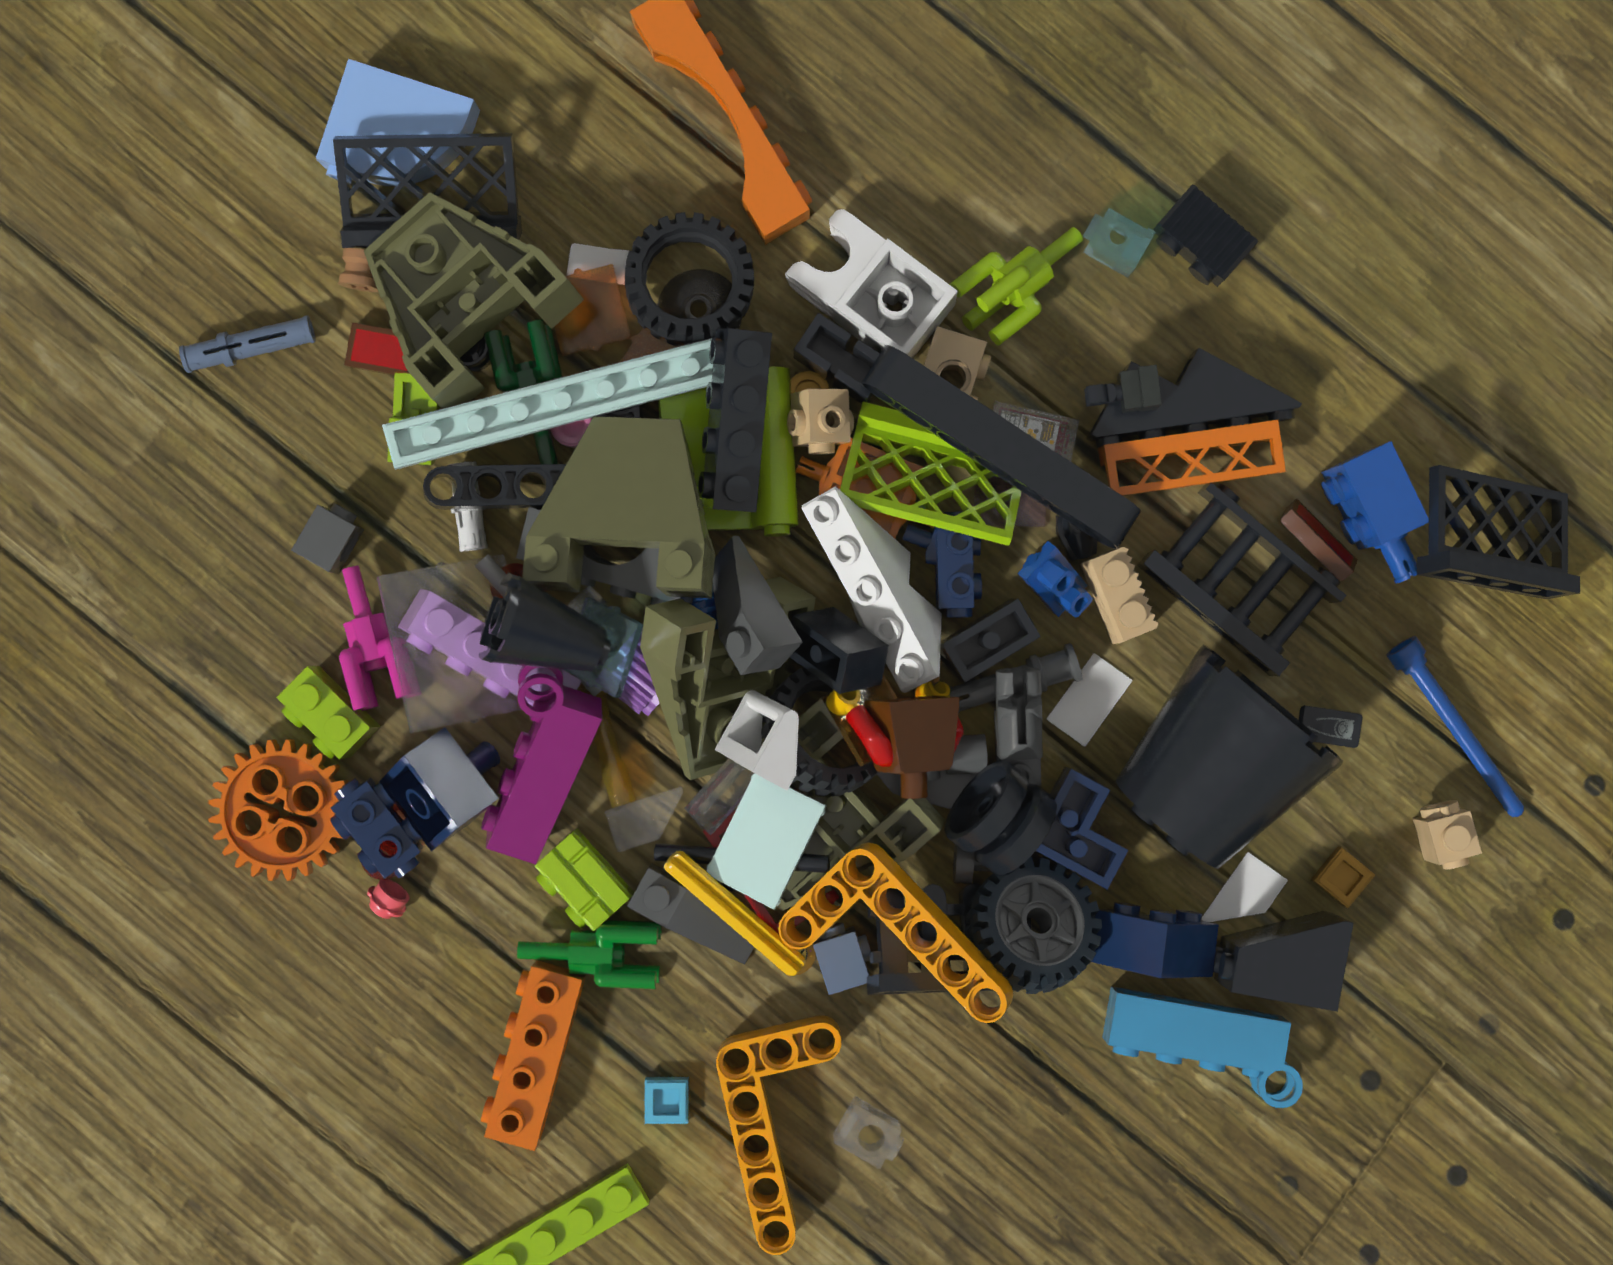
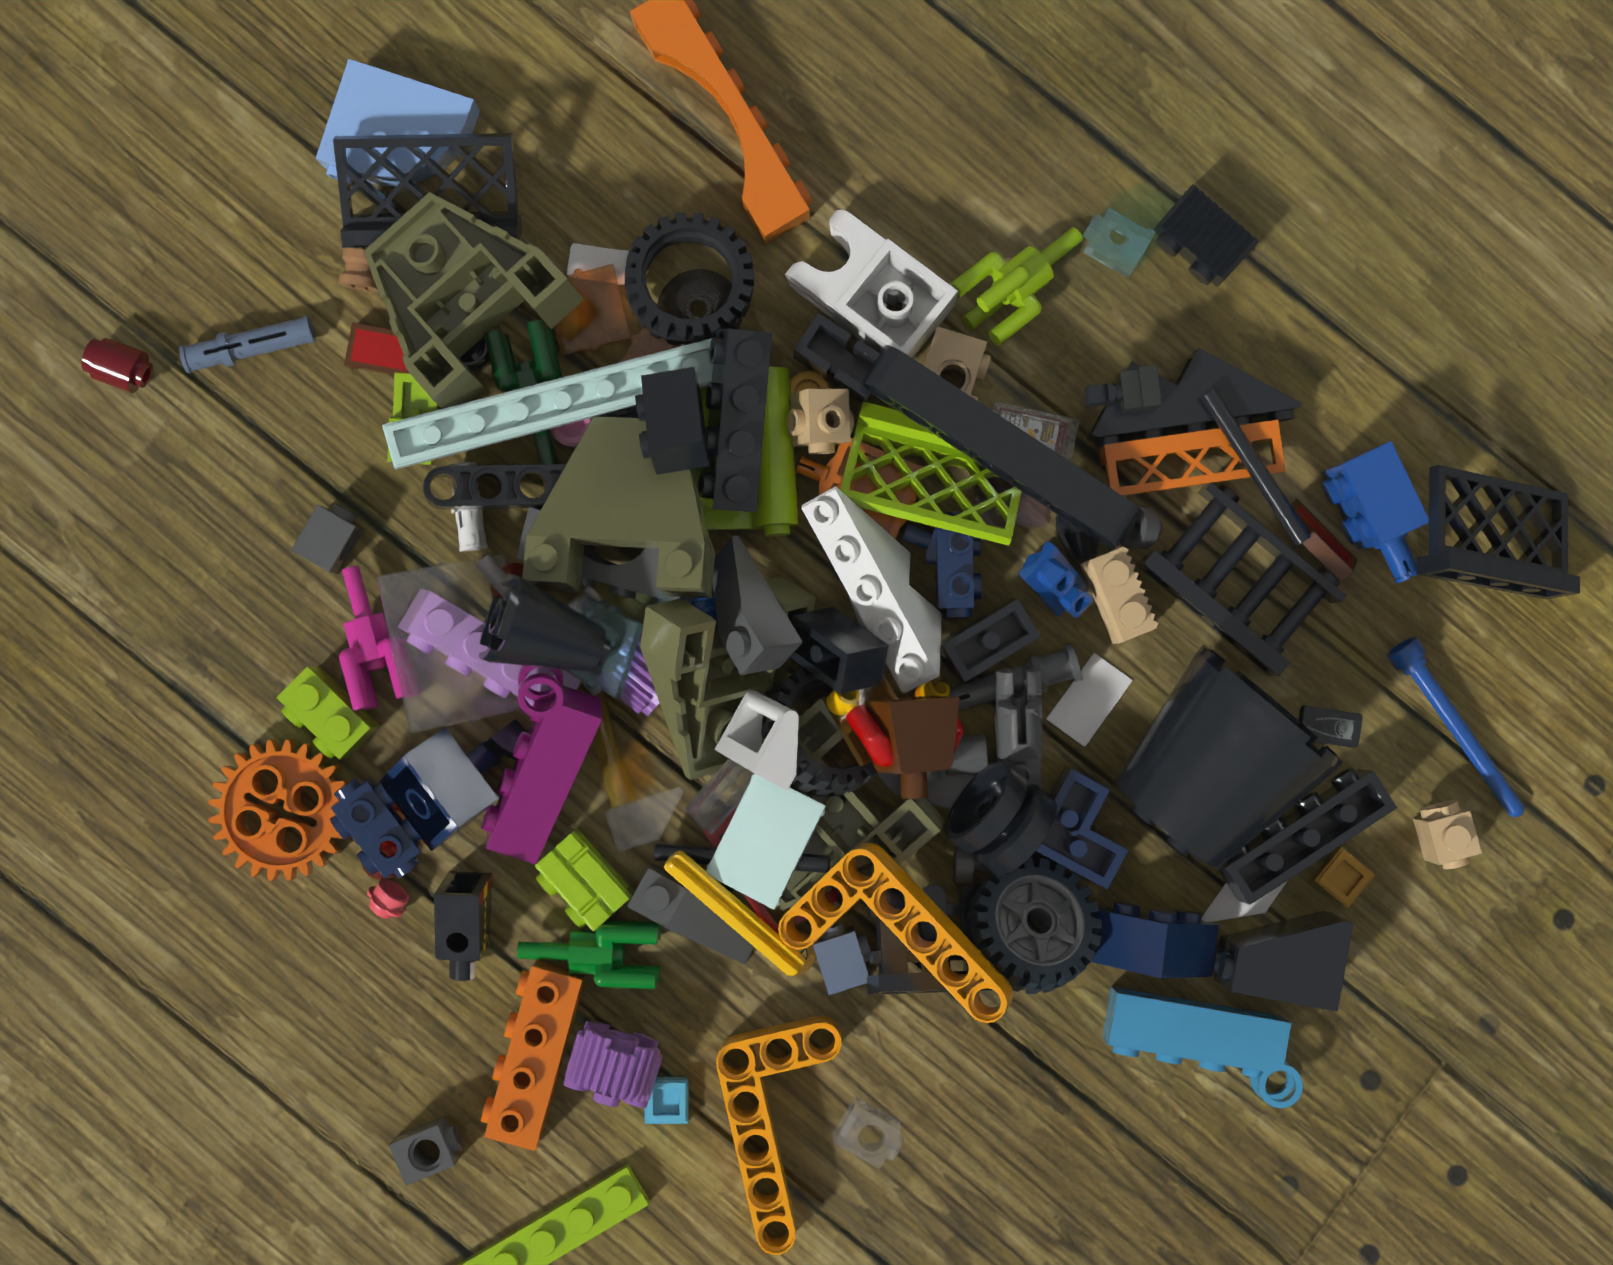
none -> dark red brick [81,338,153,393]
none -> dark grey brick [389,1116,463,1186]
none -> black torso [434,871,492,981]
none -> black tile [483,719,527,760]
none -> medium lavender brick [564,1021,663,1108]
none -> black brick [635,367,710,475]
none -> dark grey tile [1121,505,1163,549]
none -> black bar [1200,388,1311,546]
none -> black brick [1218,767,1398,905]

